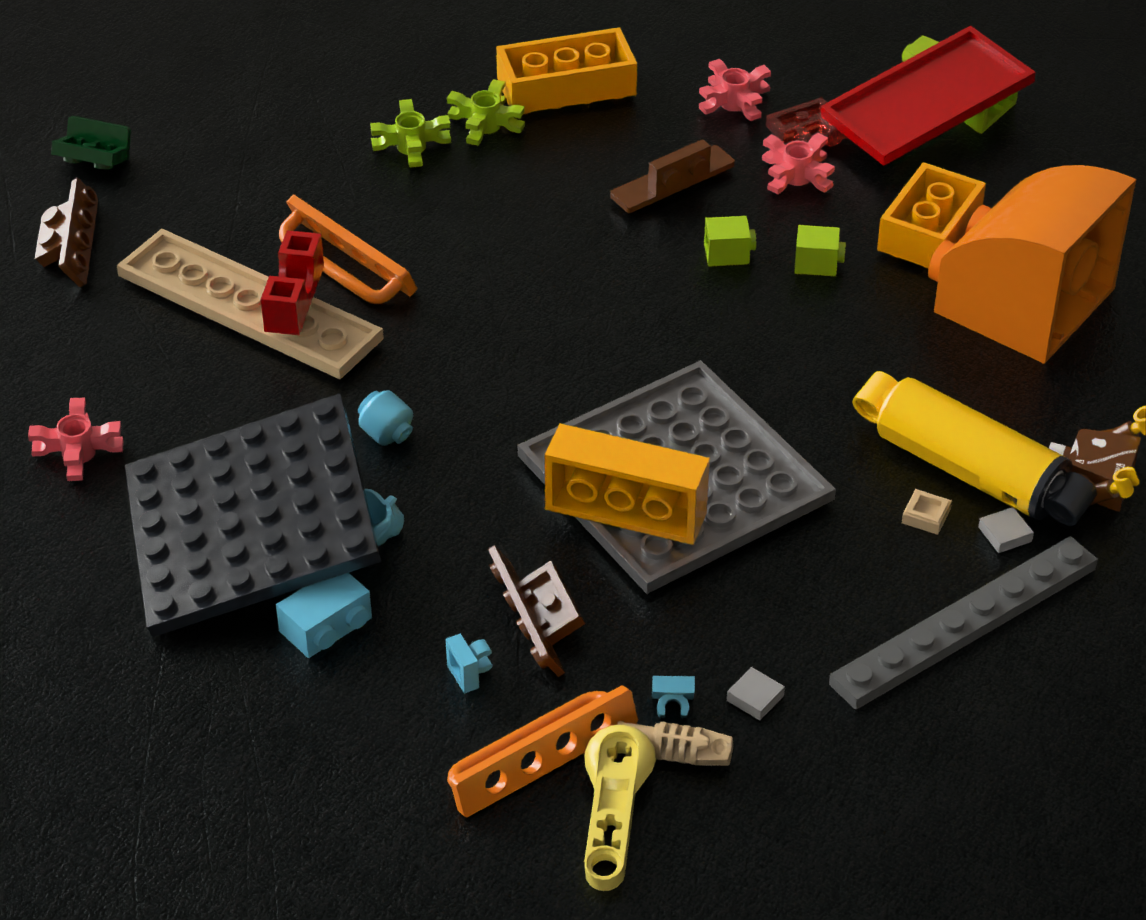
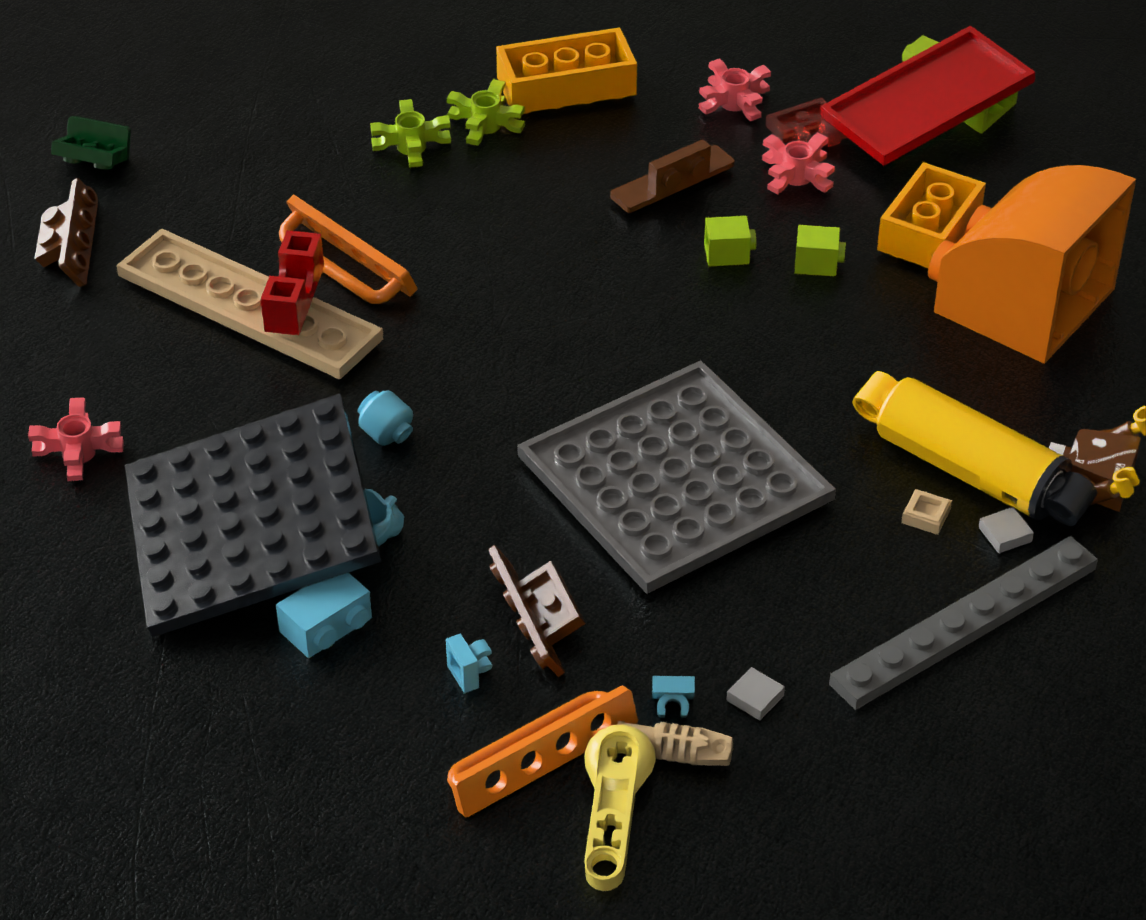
light orange brick [545,424,710,545] -> none

